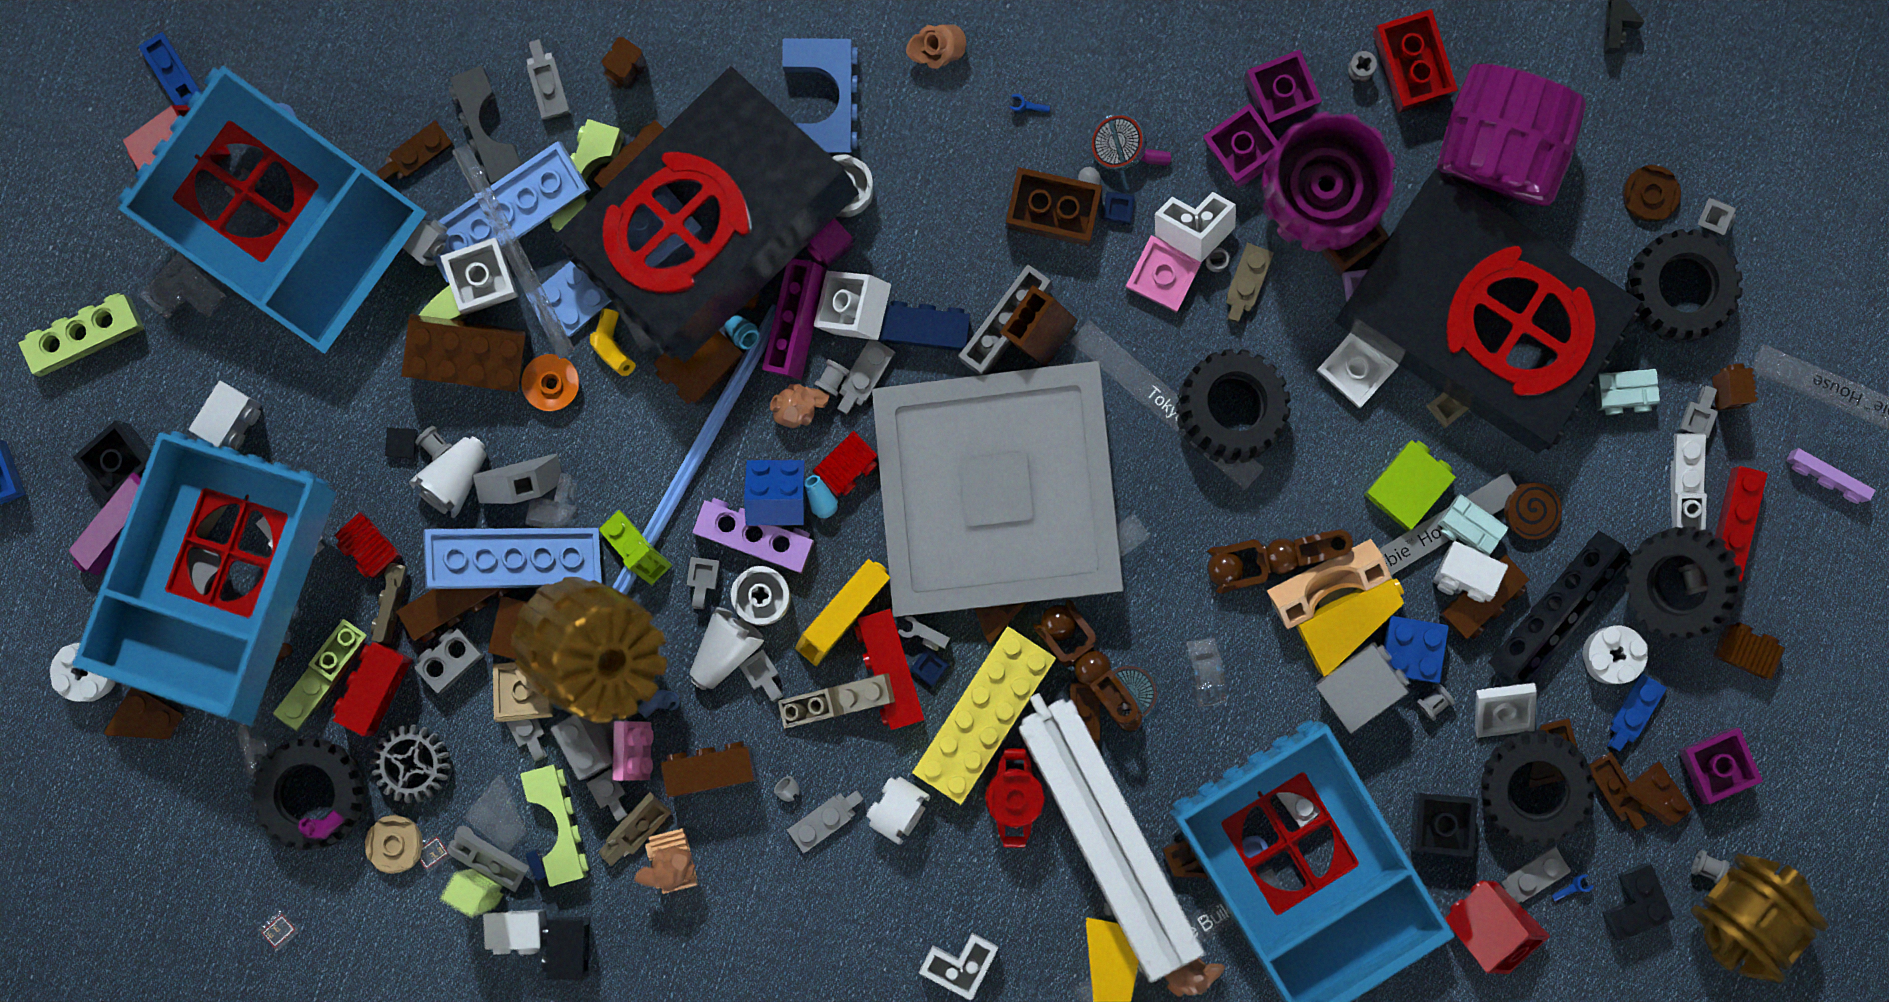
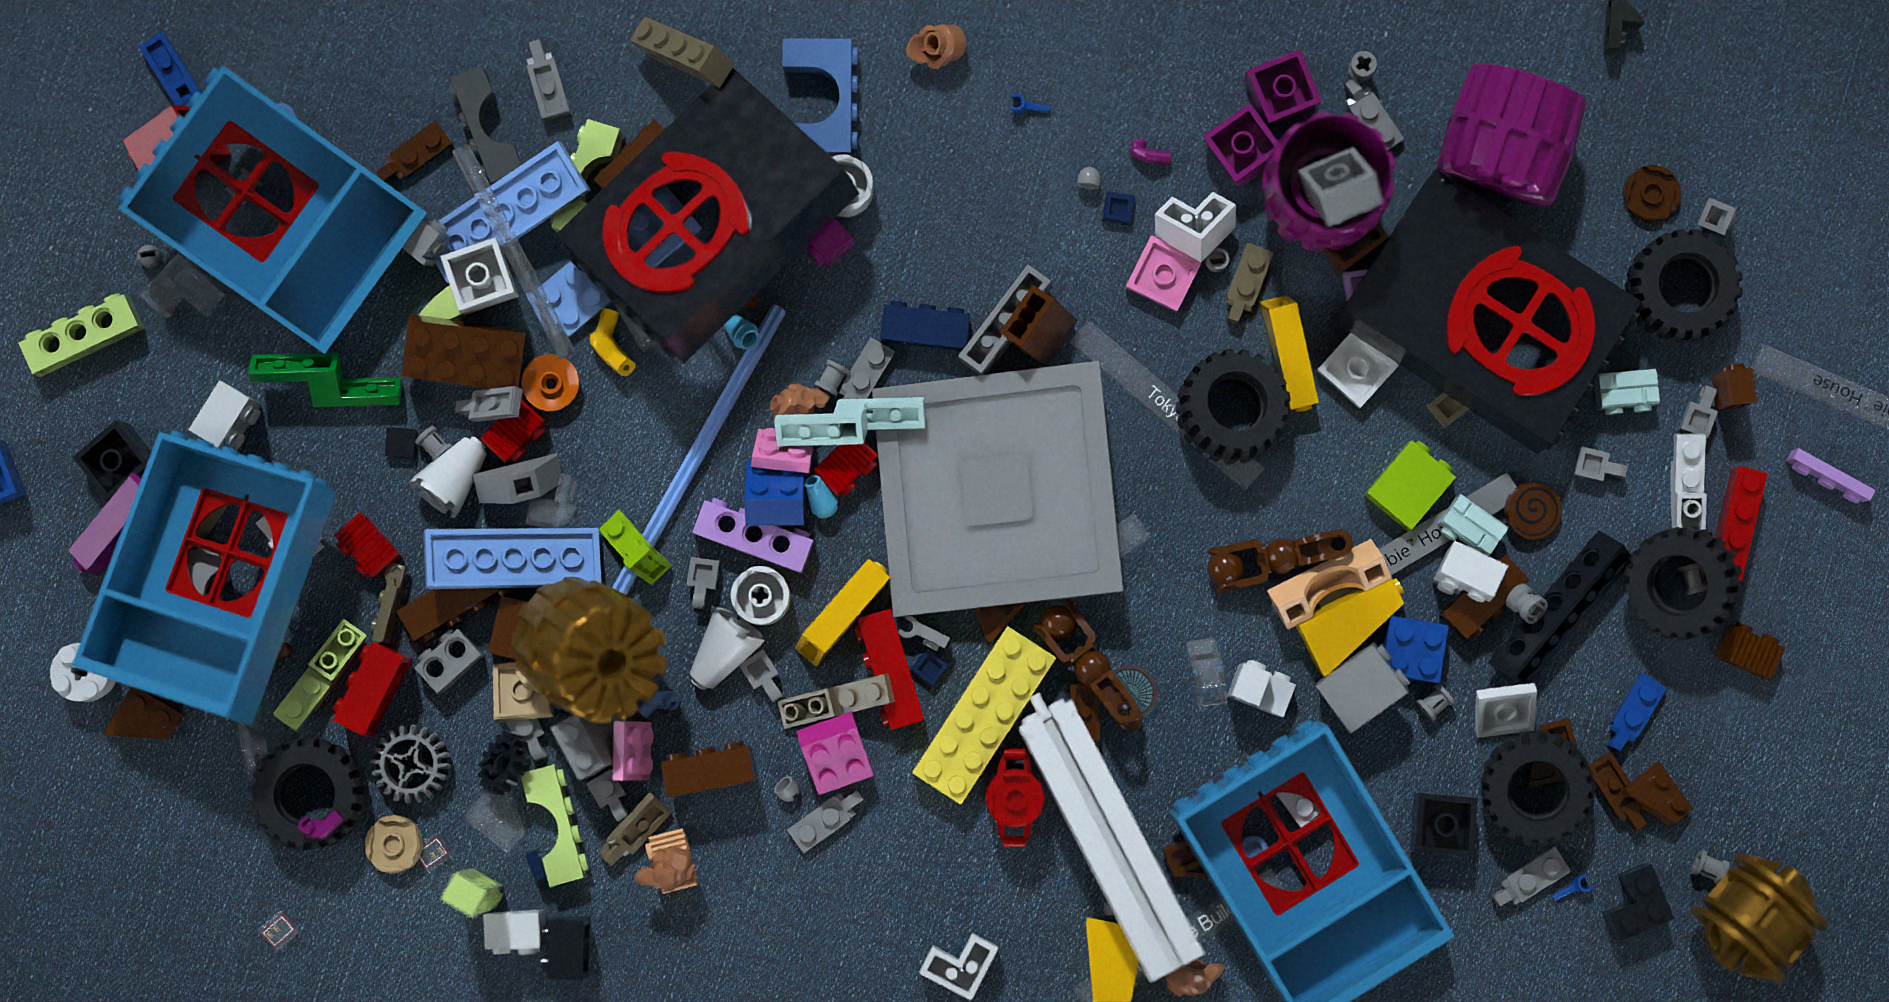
light grey plate [447,826,529,892] -> none
reddish brown brick [601,37,647,90] -> none
reddish brown brick [653,330,744,406] -> none
magenta brick [762,258,828,380] -> none
white brick [813,271,891,340] -> none
white brick [866,777,930,845] -> none
reddish brown brick [1005,167,1102,247] -> none
tile [1090,114,1147,172] -> none
red brick [1373,9,1458,114] -> none
red slope [1444,880,1551,974] -> none
white brick [1582,626,1647,685] -> none
magenta brick [1678,727,1763,804] -> none
none -> light grey hinge [137,244,162,268]
none -> green bracket [248,352,403,407]
none -> light grey hinge [455,386,523,422]
none -> black gear [478,732,529,796]
none -> red brick [480,399,547,464]
none -> dark tan brick [630,17,735,88]
none -> bright pink plate [751,428,814,473]
none -> light aqua bracket [774,397,926,446]
none -> dark pink brick [797,712,874,795]
none -> white brick [1227,660,1296,718]
none -> yellow slope [1259,295,1319,412]
none -> light grey brick [1299,147,1383,226]
none -> light grey hinge [1343,78,1404,150]
none -> light grey wheel [1506,584,1548,624]
none -> light grey plate [1574,446,1628,482]

